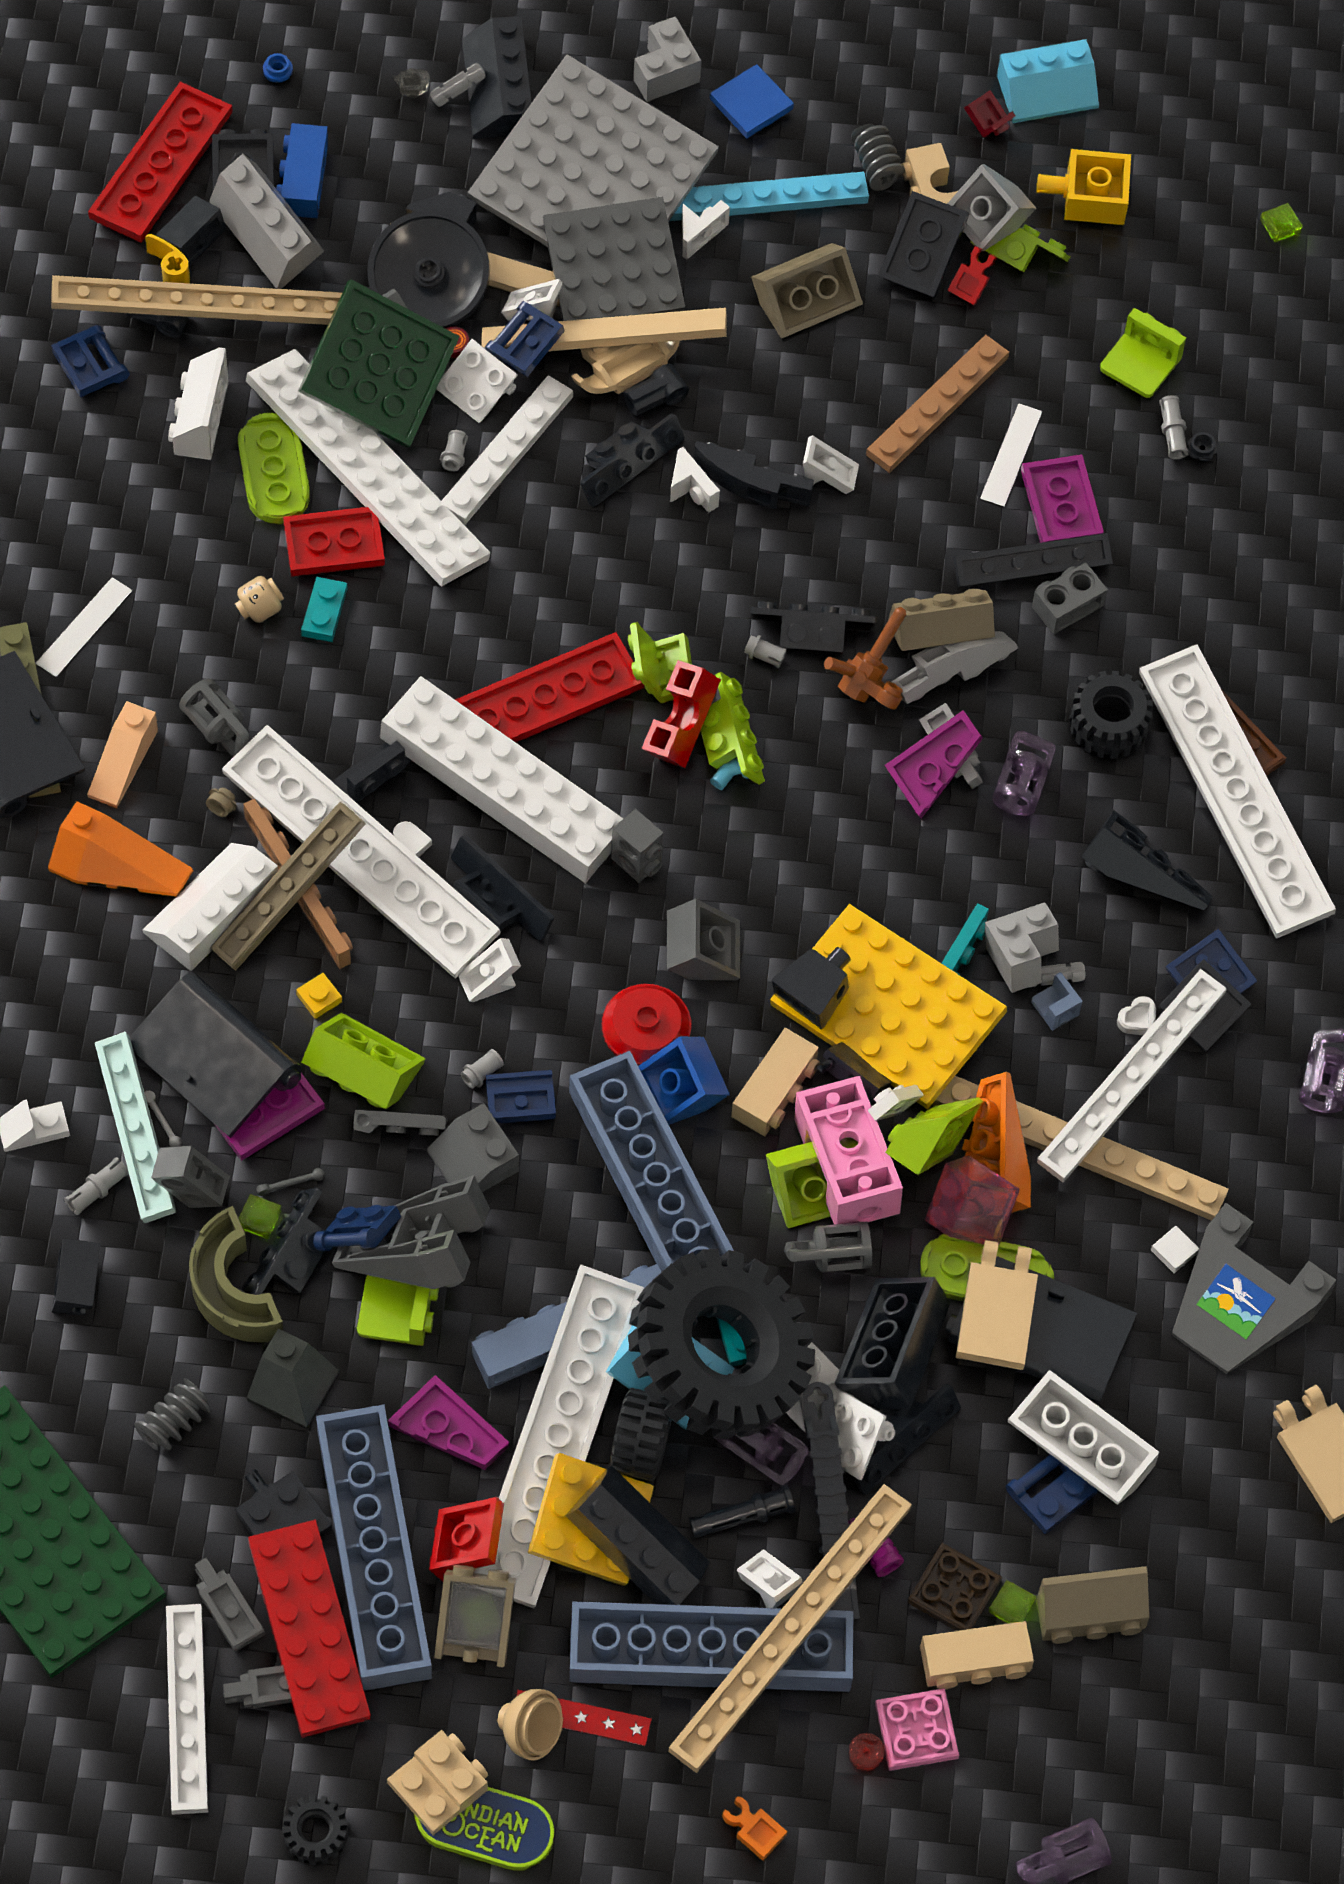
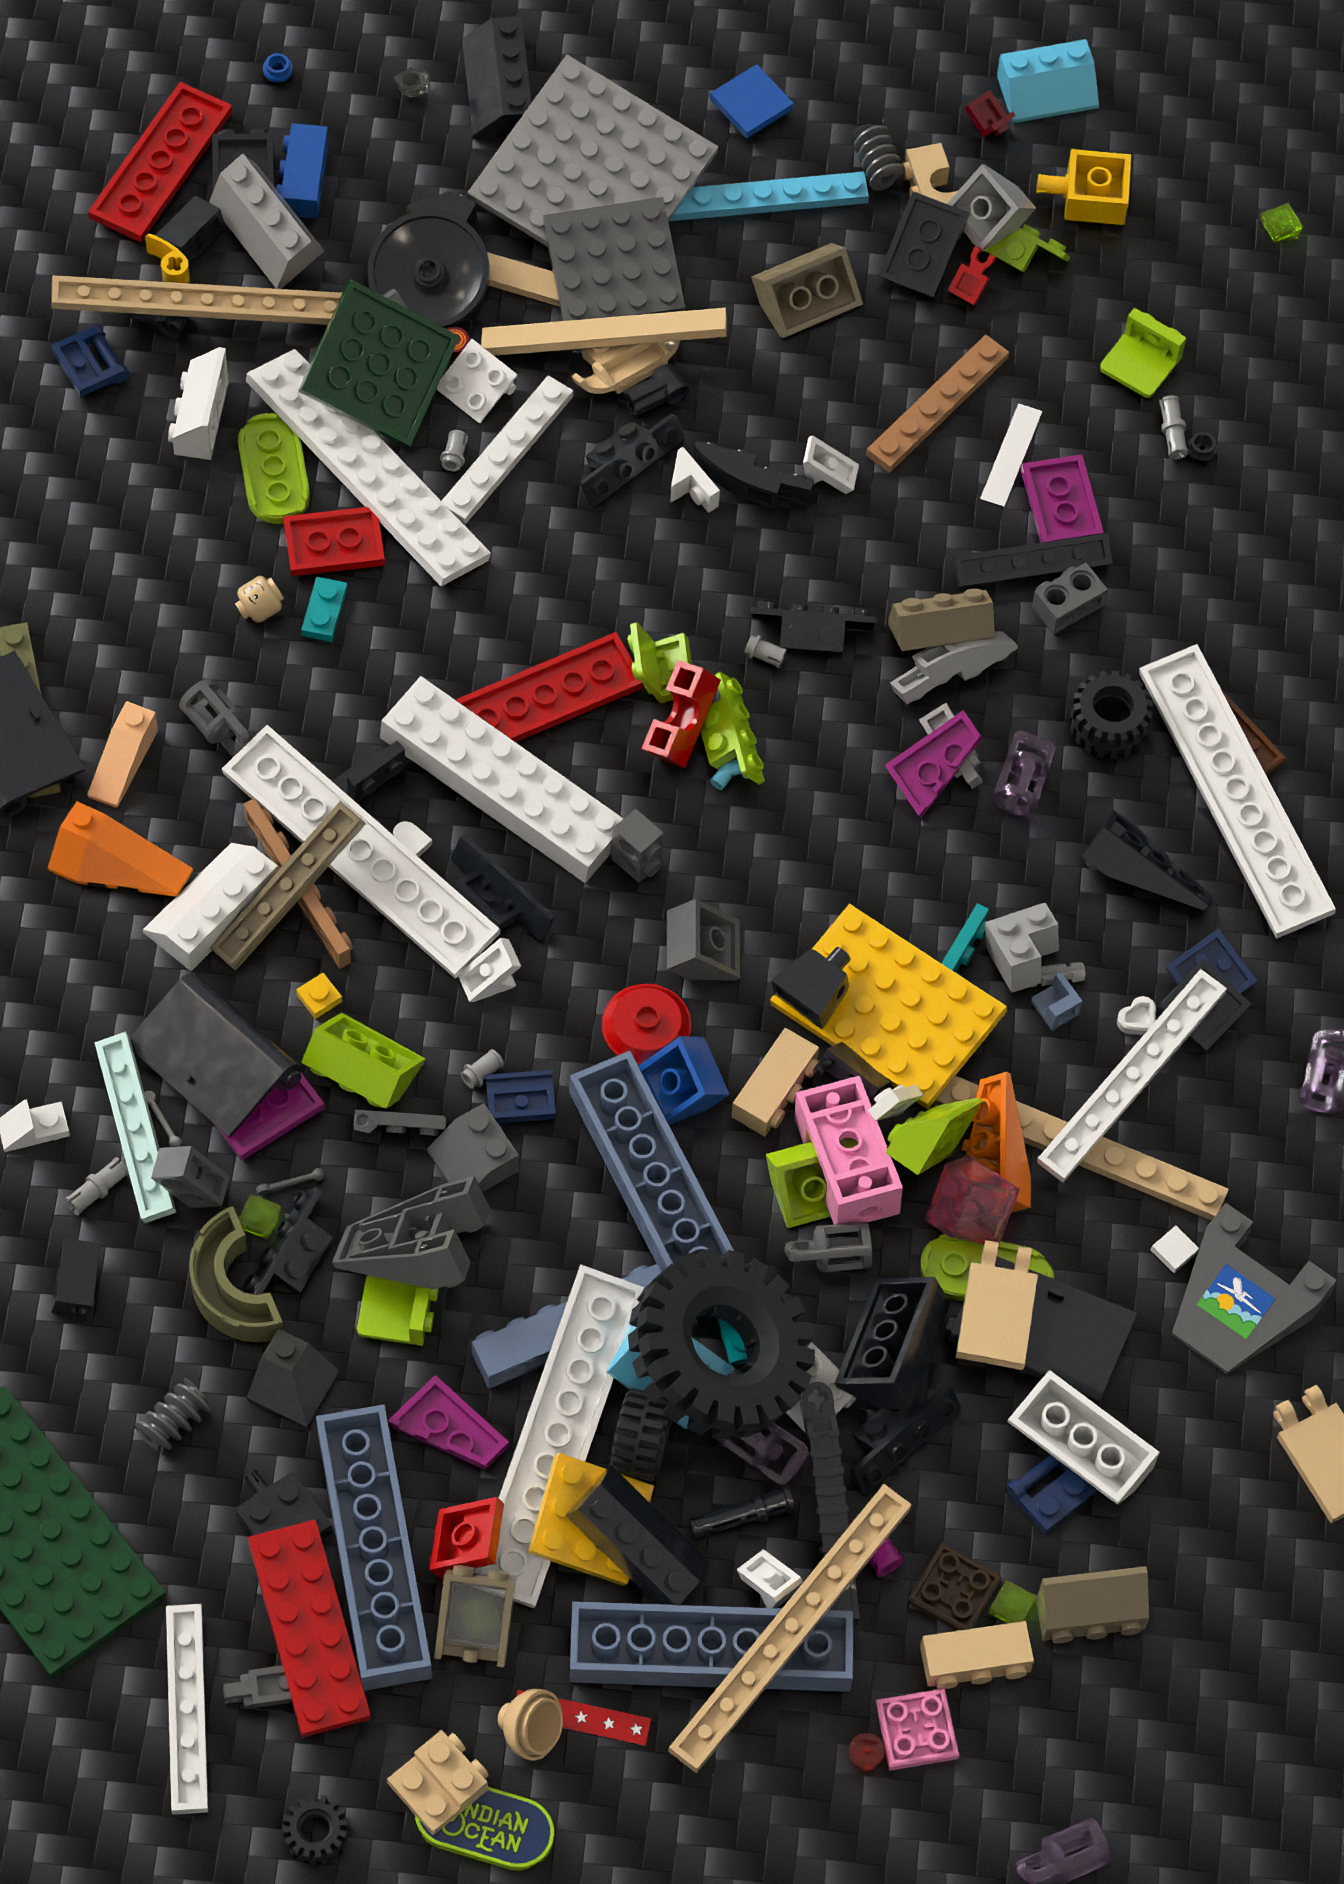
white sticker [36,577,133,677] -> none
dark grey hinge [194,1557,265,1652] -> none
dark tan plate [206,787,237,817] -> none
dark blue plate [313,1205,402,1251] -> none
light grey axle [430,63,486,107] -> none
dark blue plate [484,301,565,377] -> none
white slope [502,279,563,321] -> none
light grey brick [634,17,701,102] -> none
white slope [682,200,730,260] -> none
orange plate [722,1796,787,1861] -> none
dark orange piece [824,607,906,710] -> none
white hinge [834,1390,895,1480] -> none

